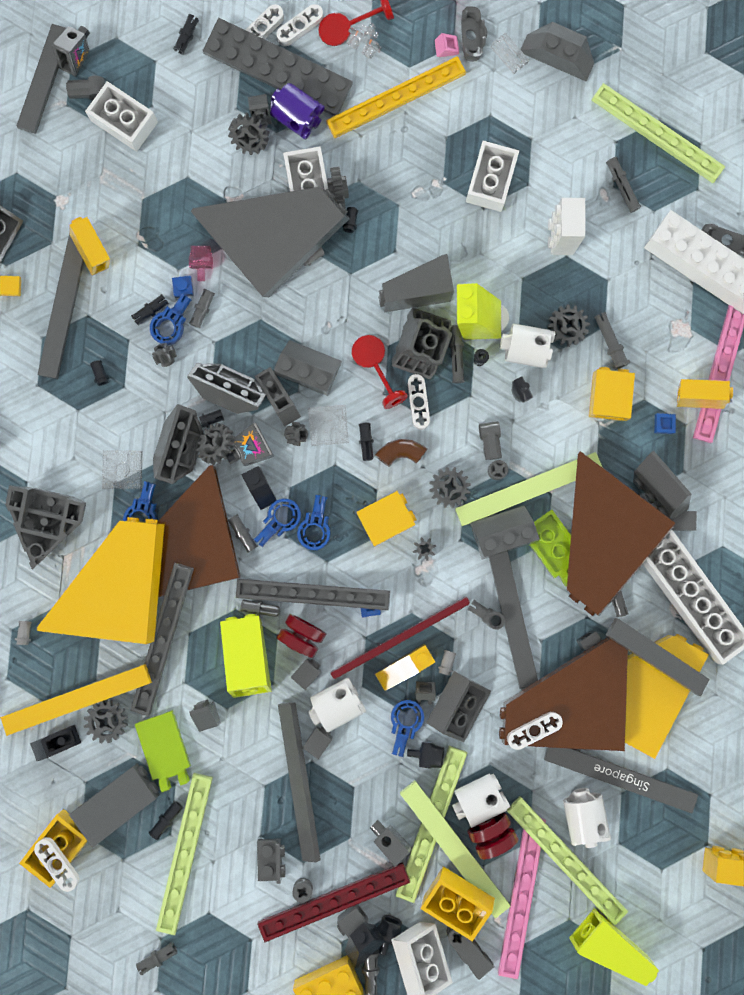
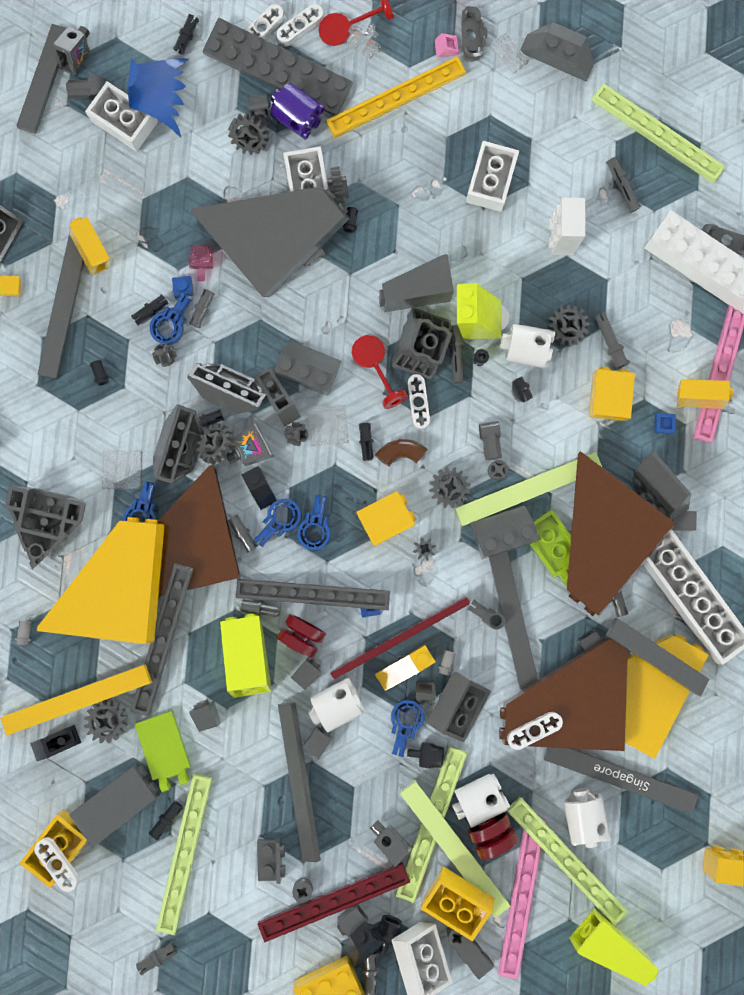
none -> blue piece [128,58,189,138]

